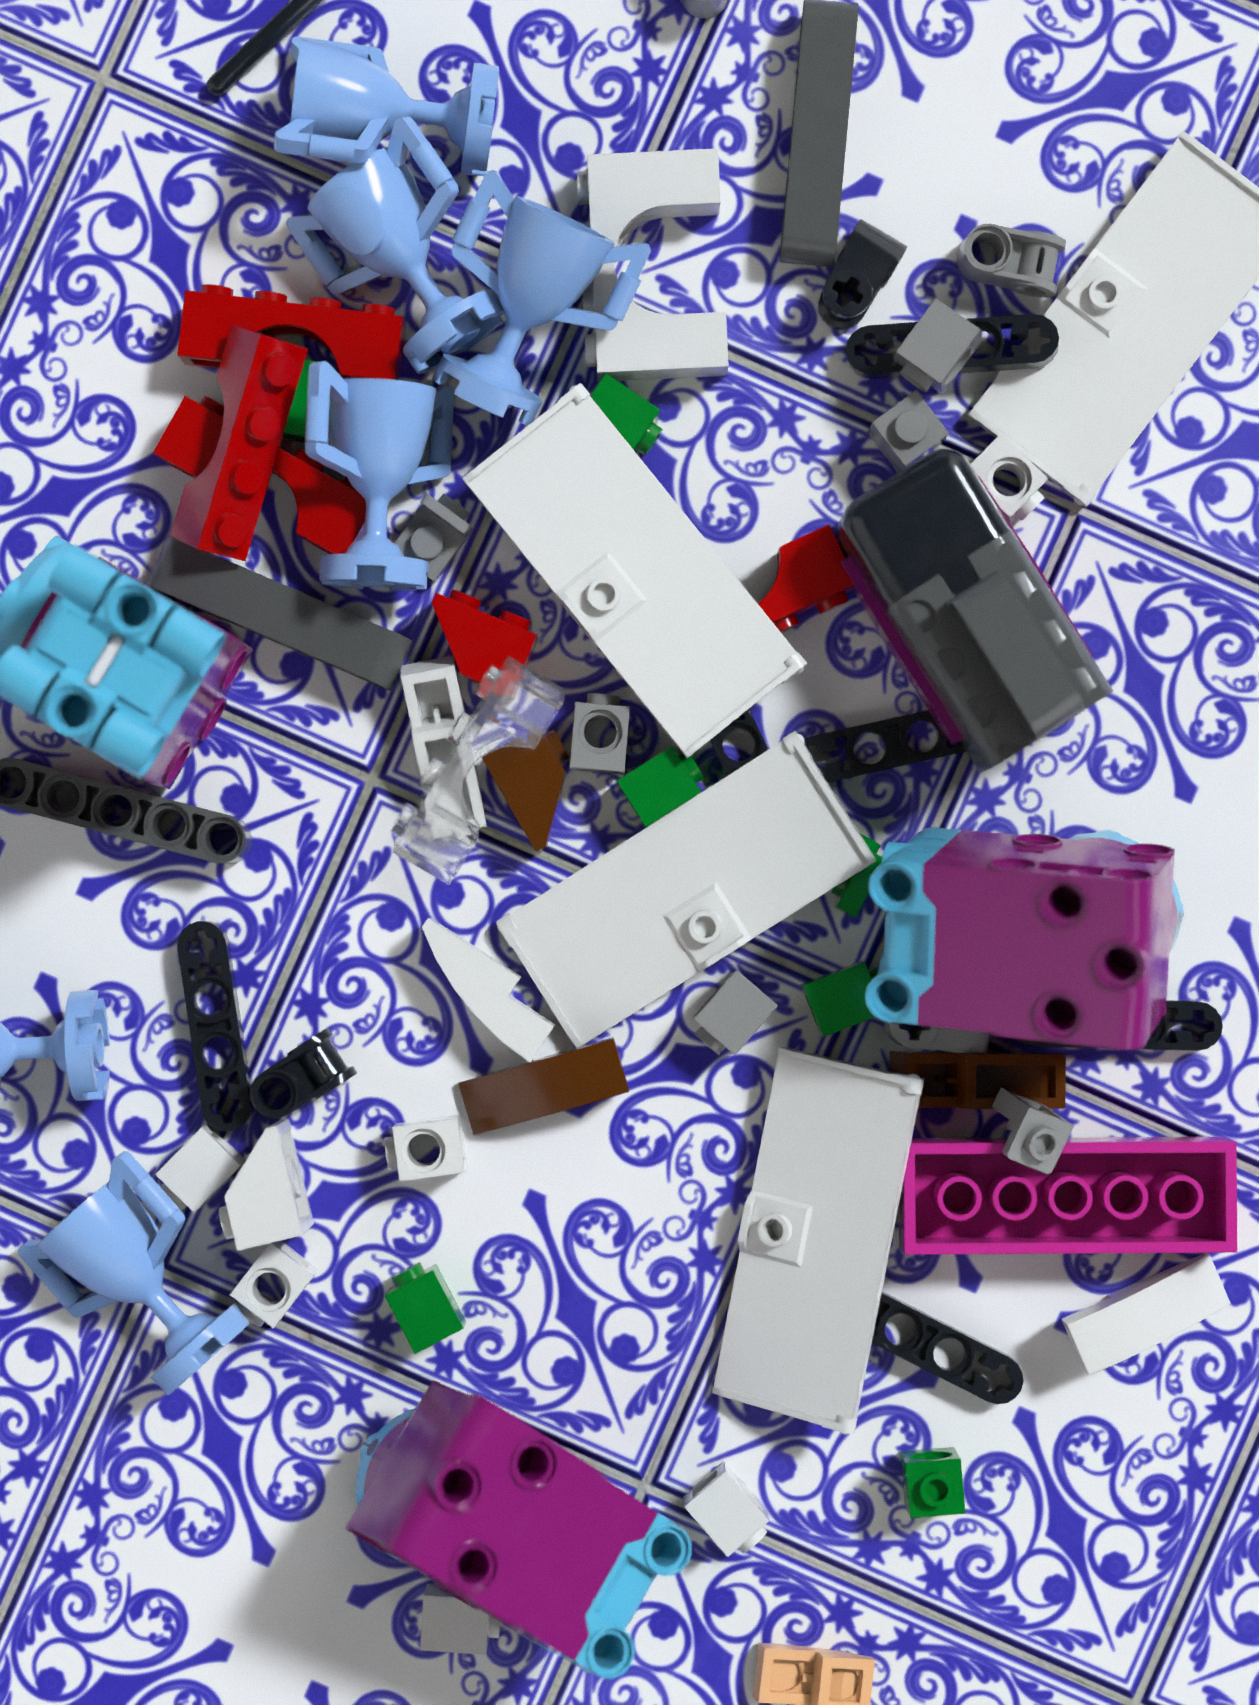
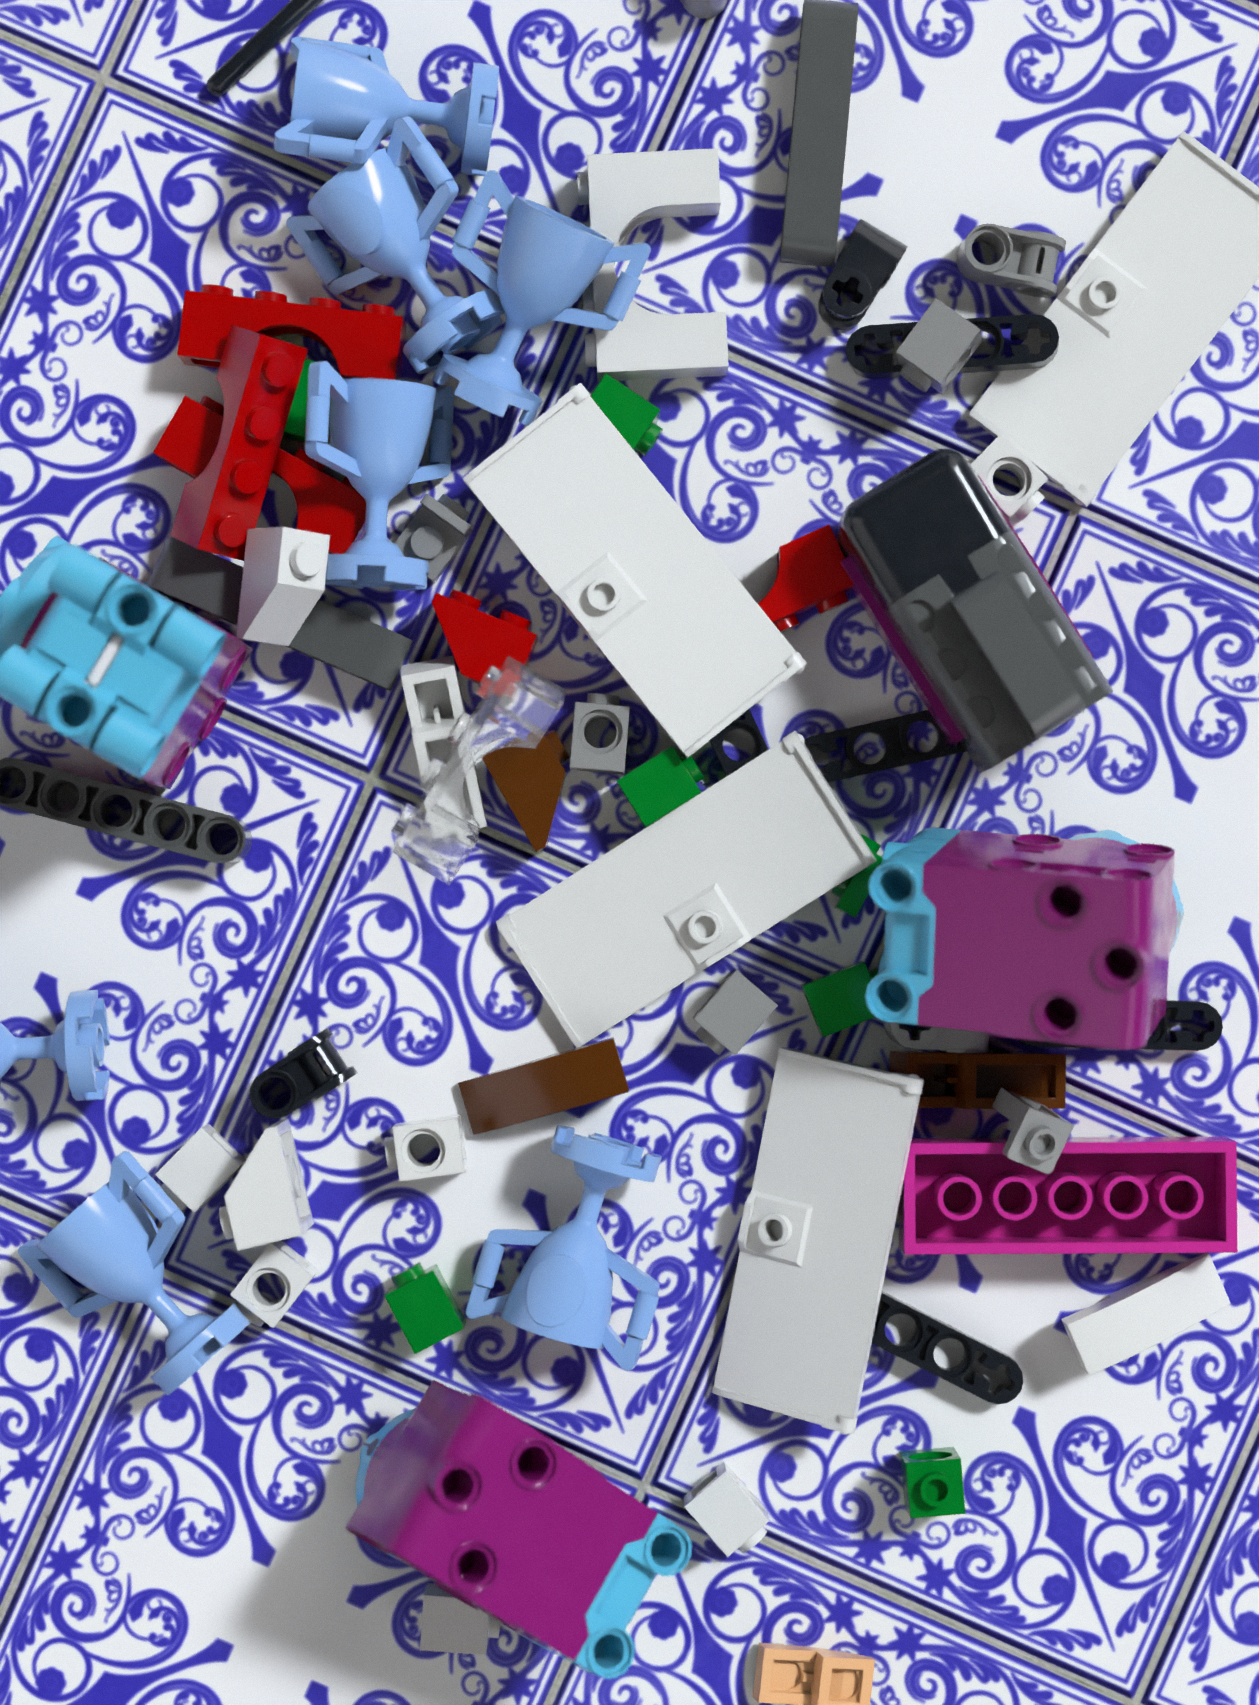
black beam [177,921,253,1131] -> none
white slope [422,918,555,1063] -> none
light grey brick [867,390,949,473] -> none
none -> white slope [236,527,330,646]
none -> light blue piece [466,1125,662,1371]

